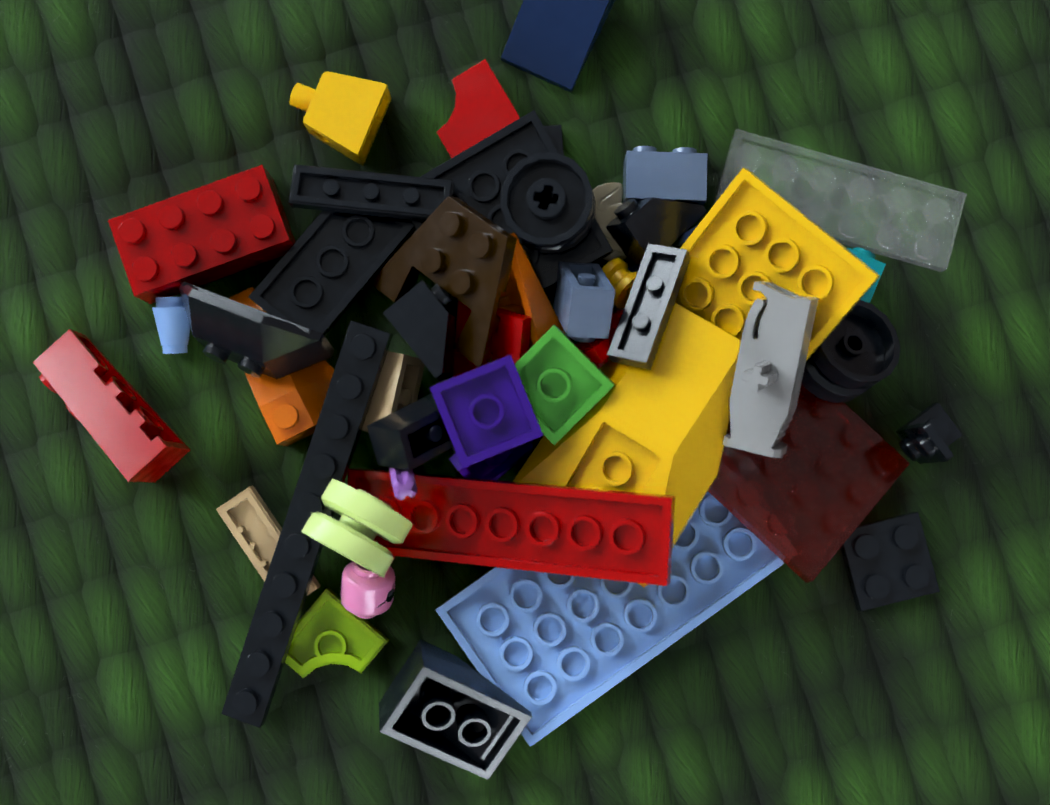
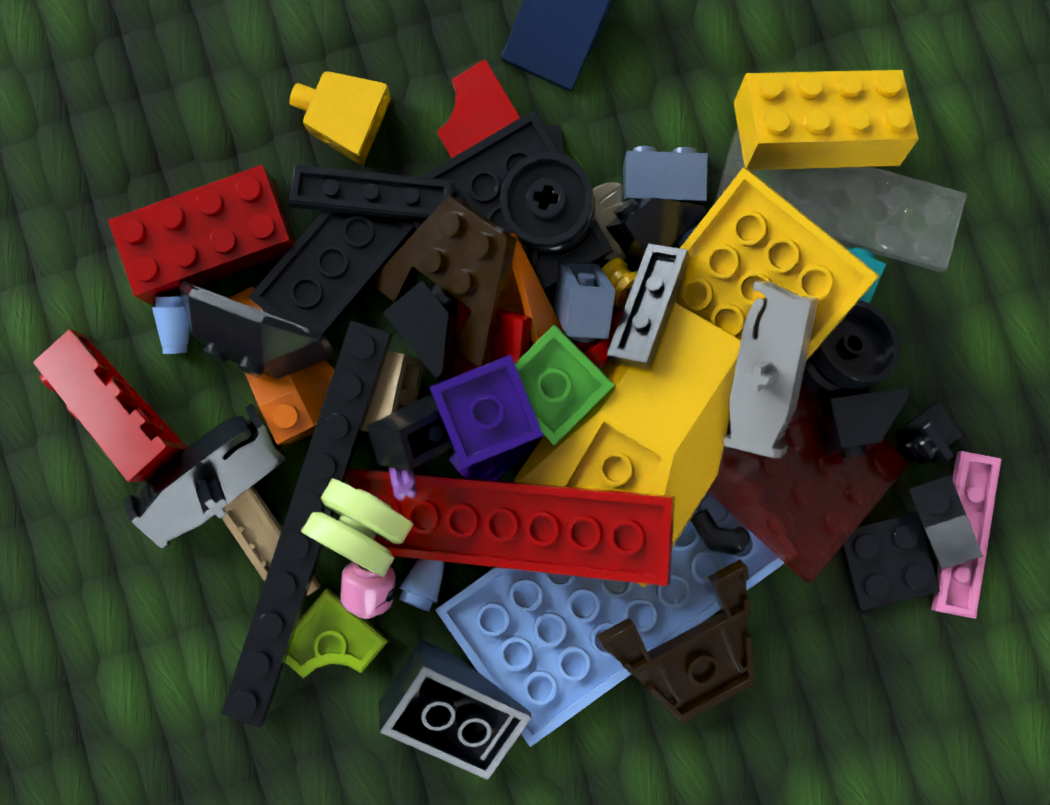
none -> piece [123,403,287,549]
none -> light blue cone [399,559,445,612]
none -> dark brown wing [596,559,754,723]
none -> black arm [690,508,750,555]
none -> yellow brick [734,70,919,170]
none -> black slope [814,388,909,460]
none -> black slope [909,475,983,569]
none -> bright pink tile [931,451,1001,619]

